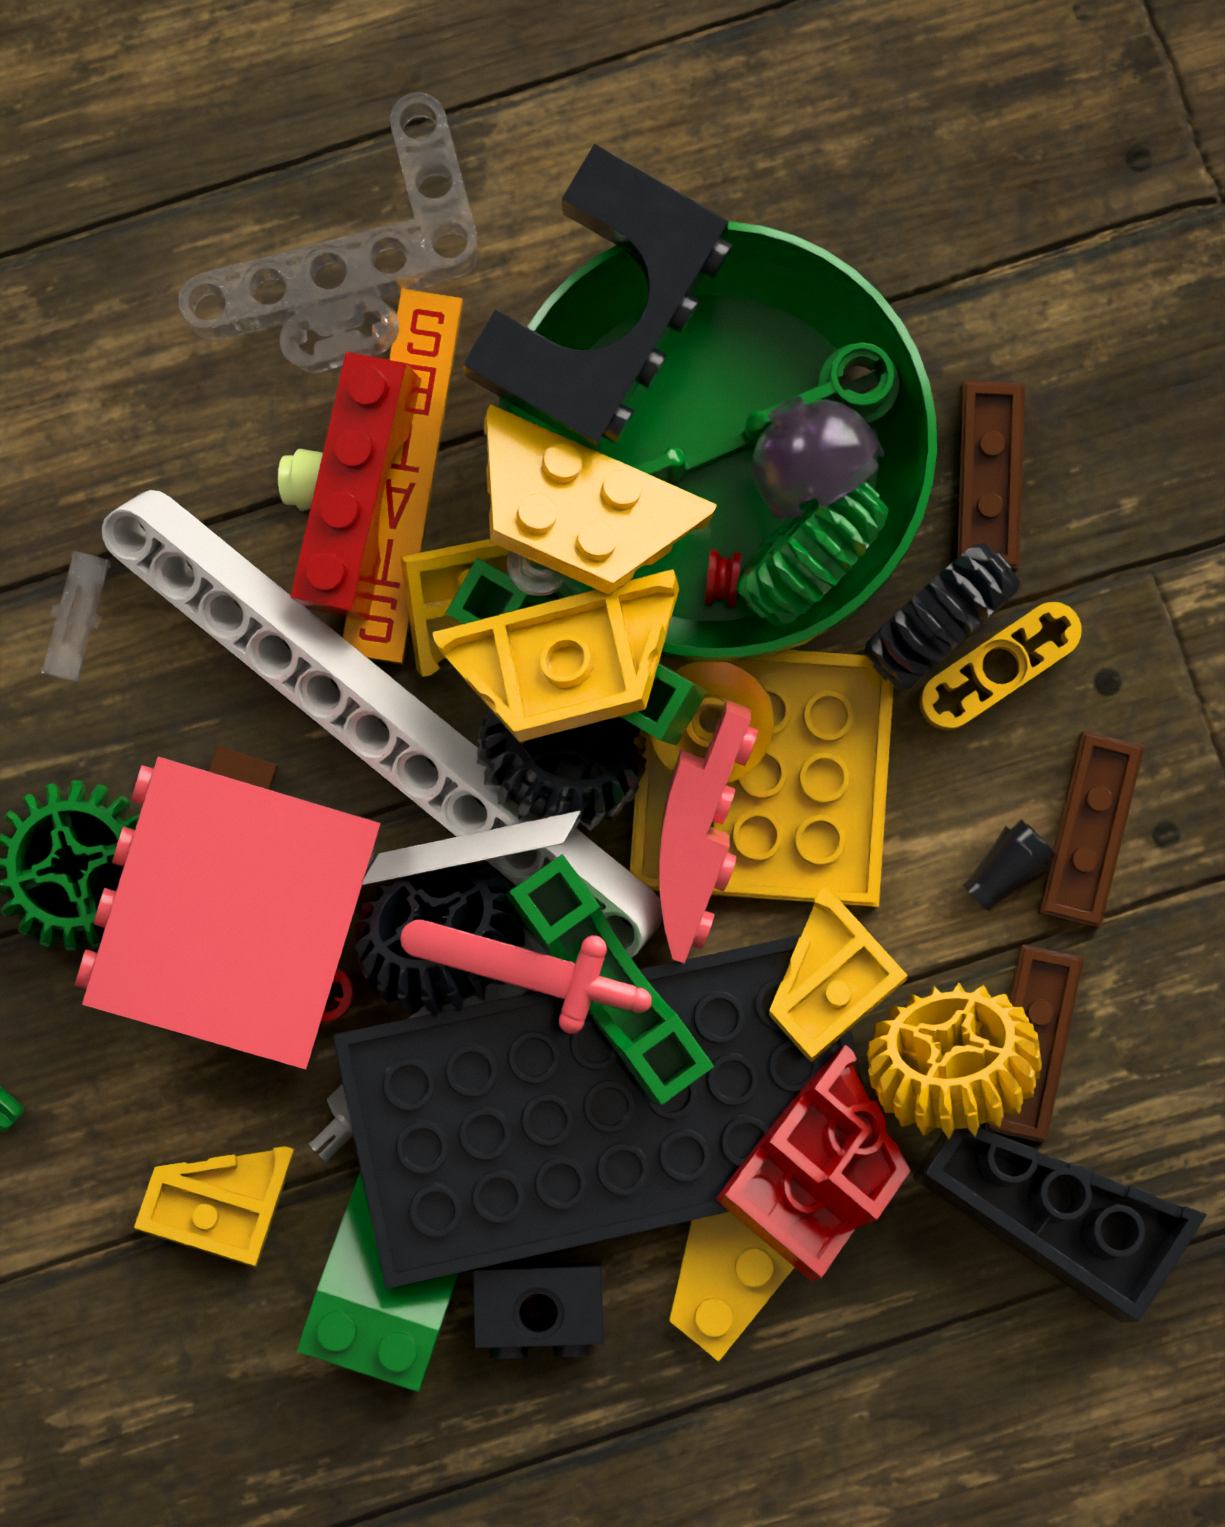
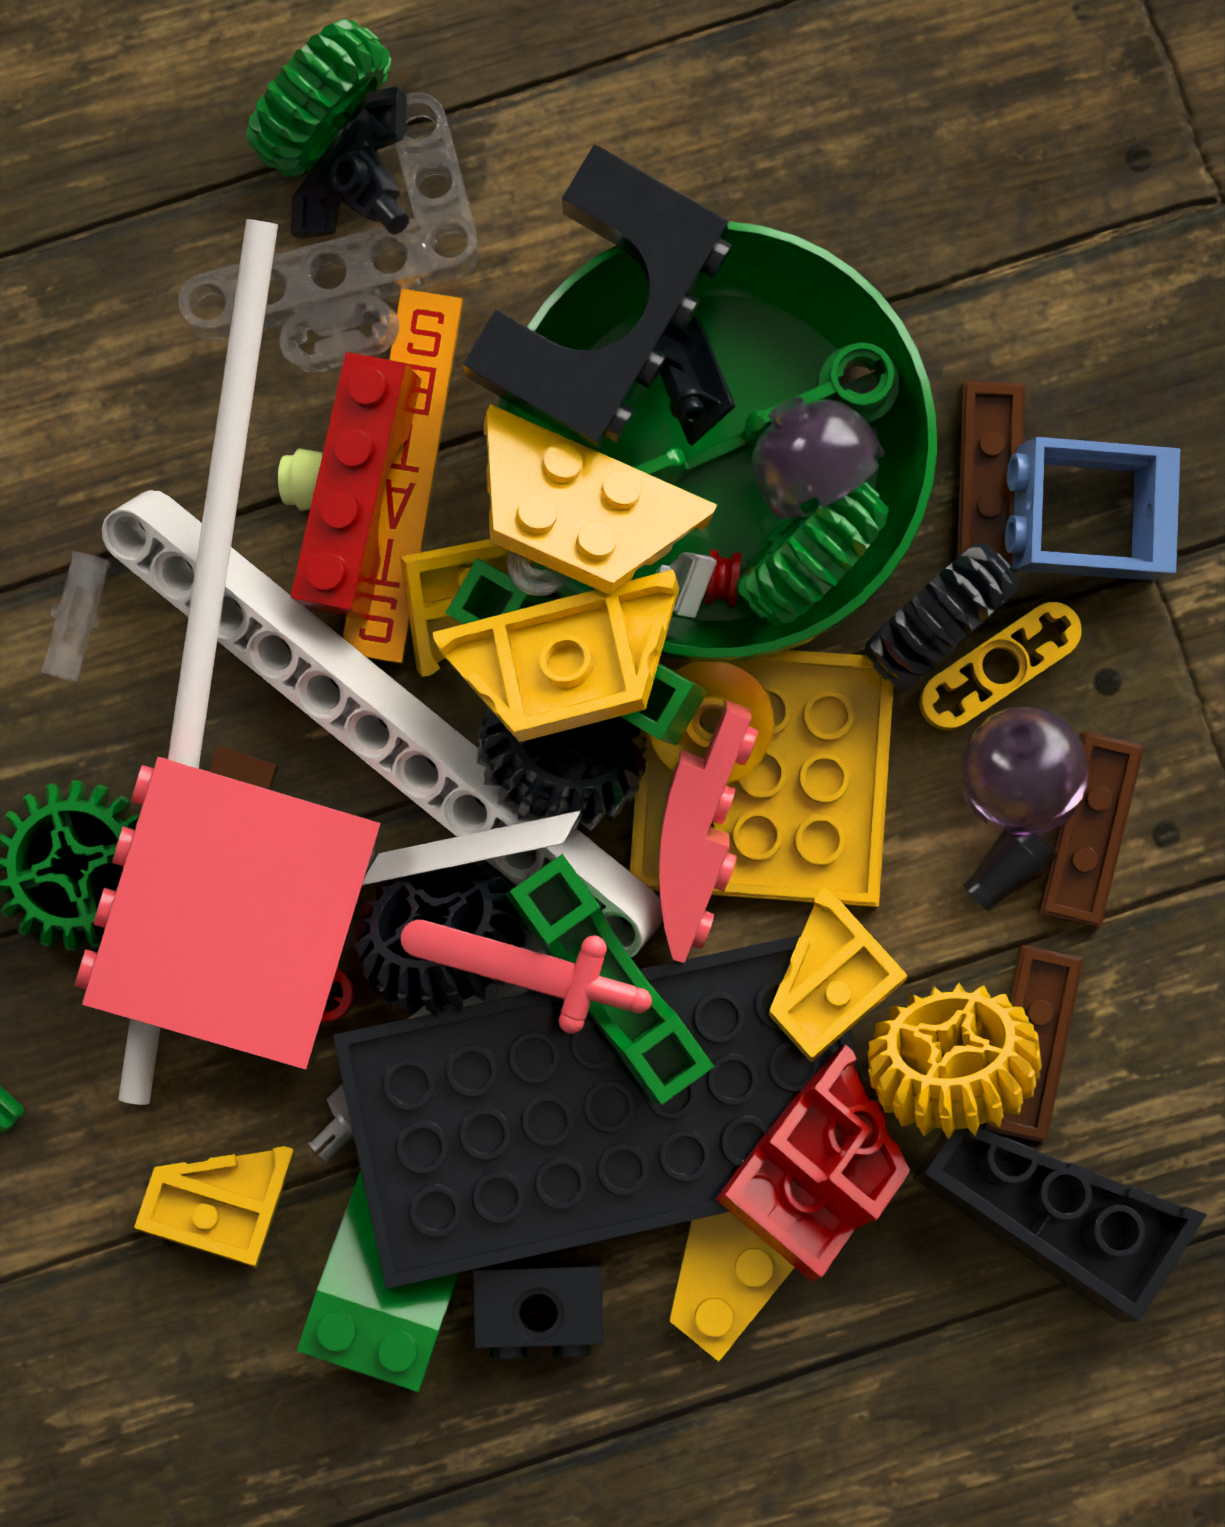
none -> white piece [118,219,278,1105]
none -> green gear [246,18,392,177]
none -> black piece [291,87,409,239]
none -> white tile [655,552,717,618]
none -> black hinge [659,315,736,446]
none -> cylinder [962,705,1089,836]
none -> medium blue window [1005,437,1180,581]

